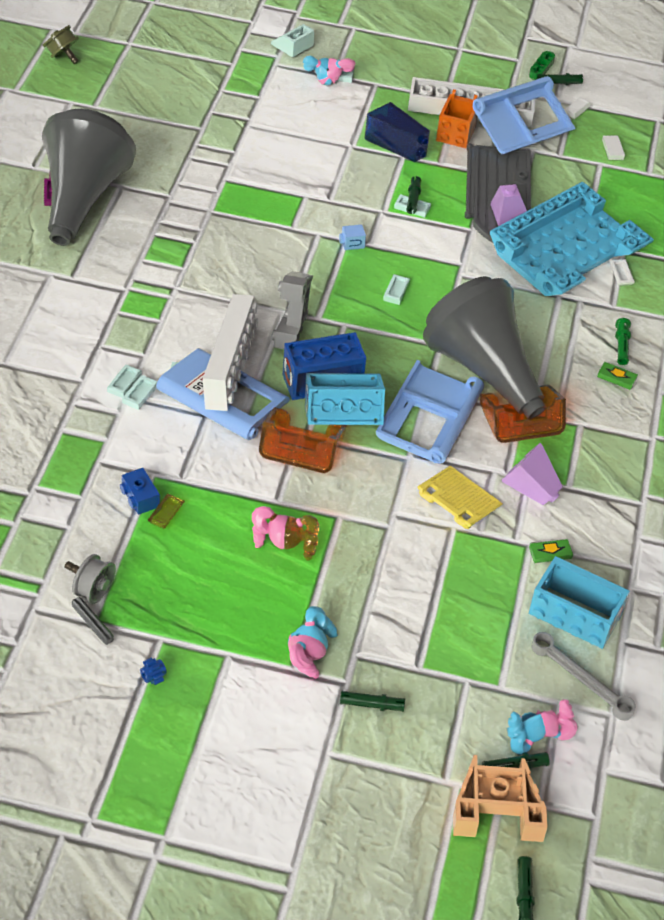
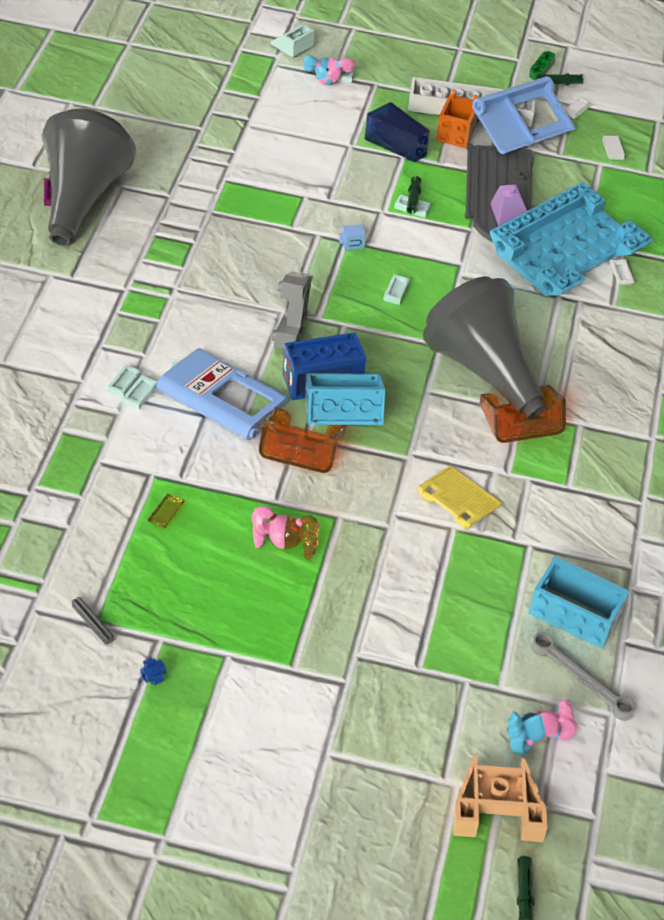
olive wheel [42,25,79,64] -> none
light grey wheel [64,554,116,604] -> none
blue brick [120,468,160,515] -> none
white brick [203,294,258,411] -> none
hair [288,606,338,679] -> none
dark green pin [340,690,405,712] -> none
light blue piece [376,360,484,464] -> none
dark green pin [482,752,550,770] -> none
lavender slope [501,443,563,505] -> none
bright green tile [529,539,573,563] -> none
bright green tile [597,362,638,390] -> none
green pin [615,318,631,365] -> none

